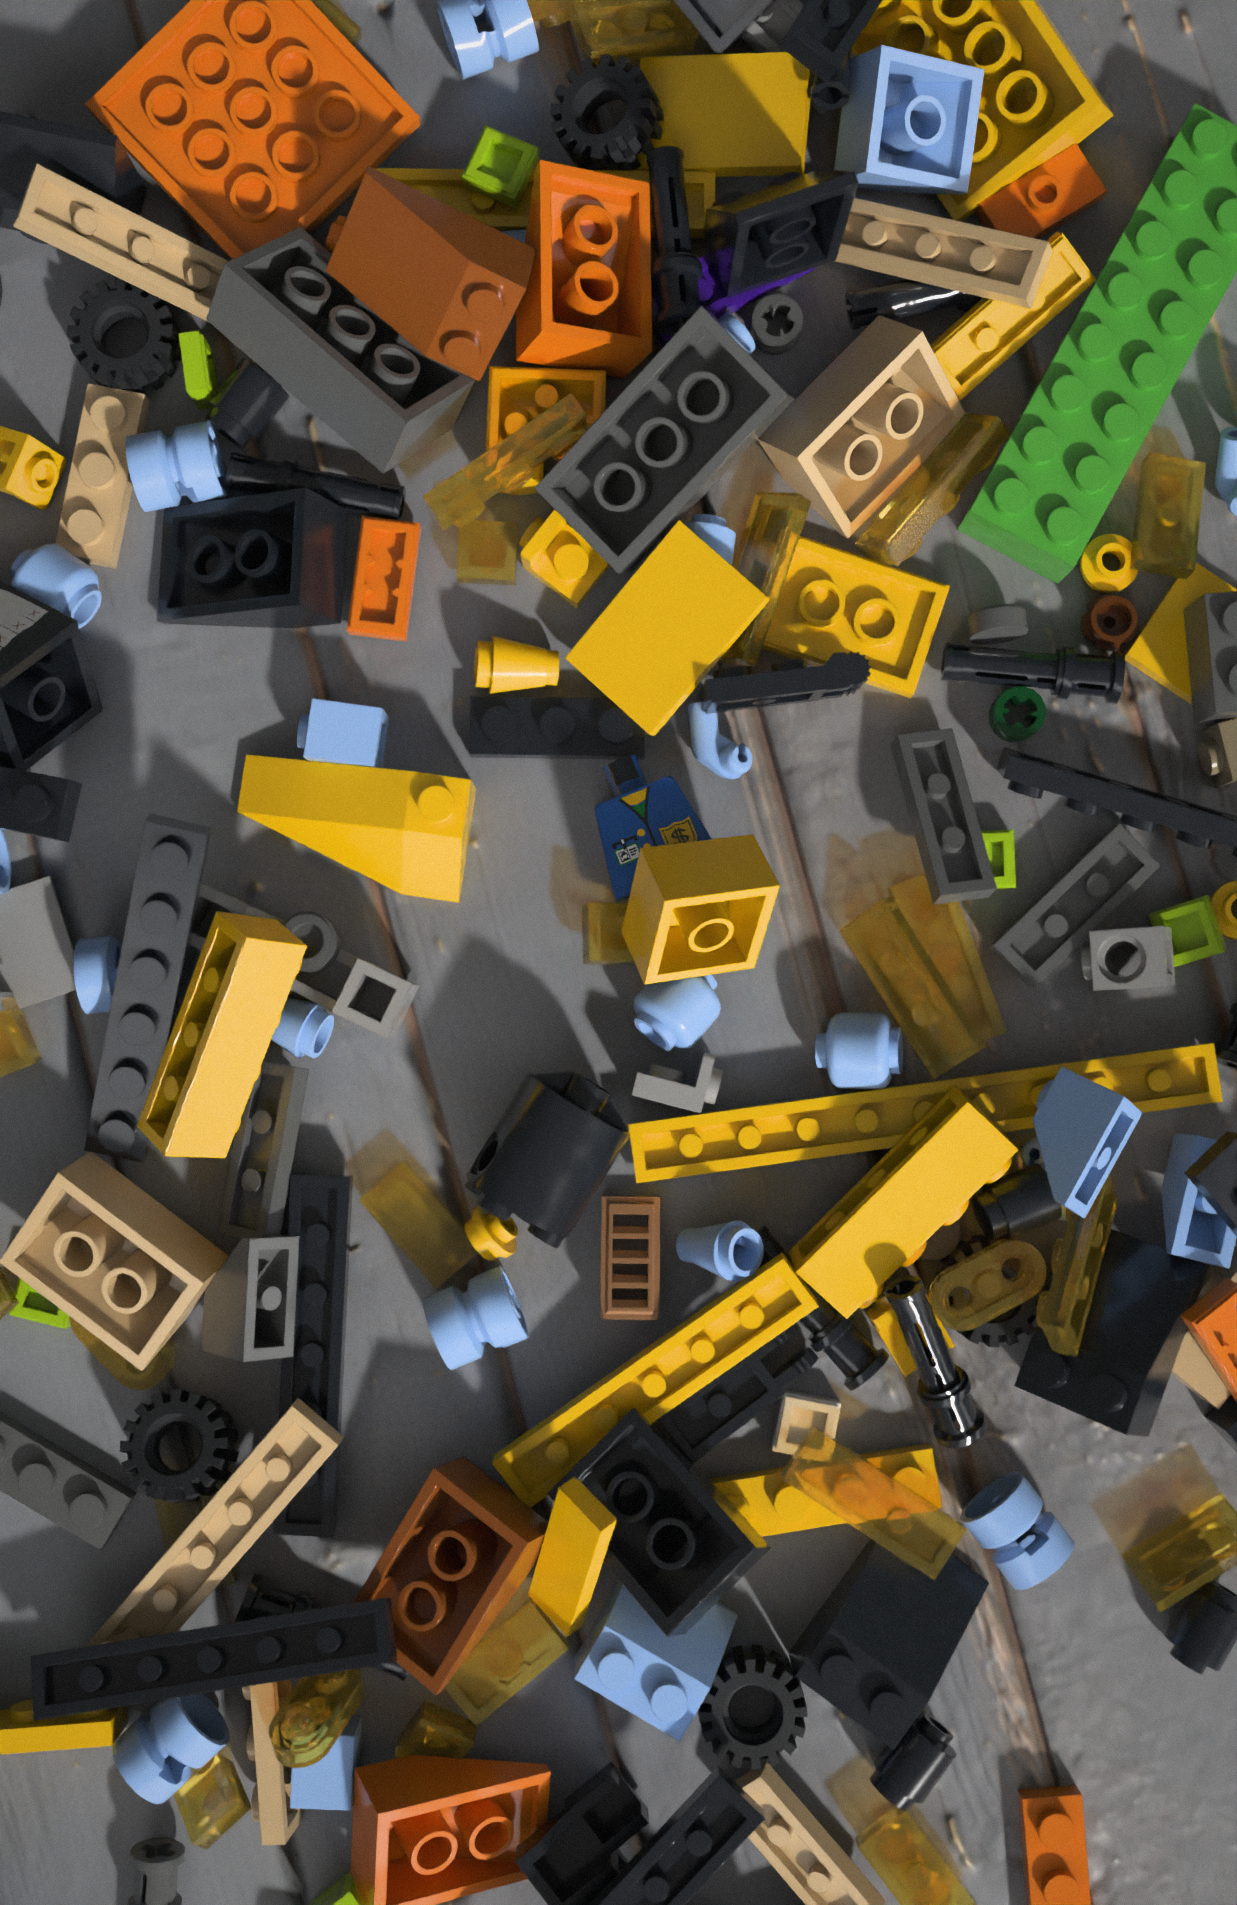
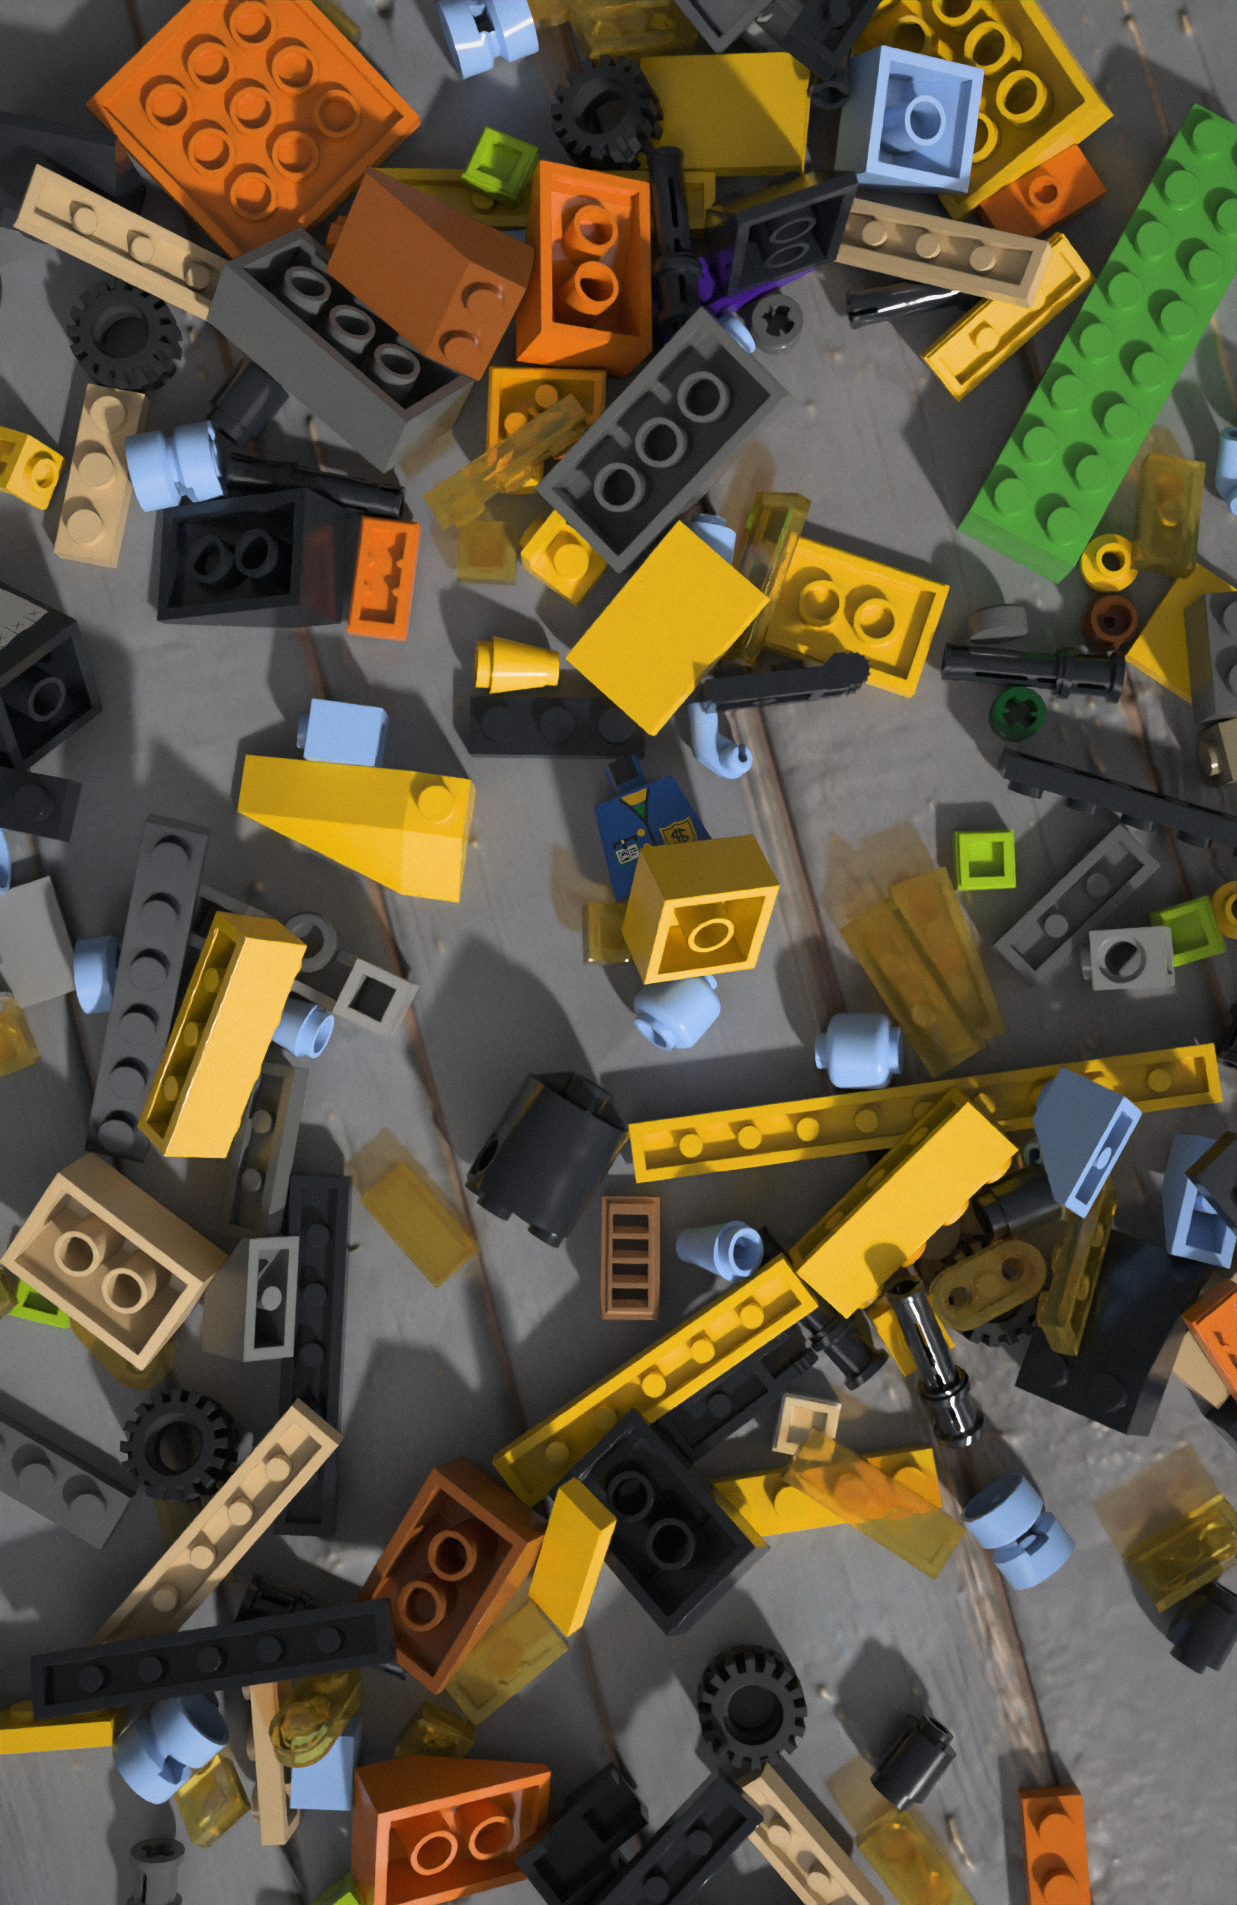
light blue head [10,544,102,629] -> none
lime tile [178,330,219,410] -> none
light blue wheel [422,1265,529,1370] -> none
yellow plate [464,1205,518,1261] -> none
light blue slope [574,1580,738,1742] -> none
light grey bracket [631,1053,723,1113] -> none
tan slope [757,315,968,539] -> none
black slope [788,1514,989,1750] -> none
clear yellow plate [855,413,1011,566] -> none
dark grey plate [891,728,997,905] -> none

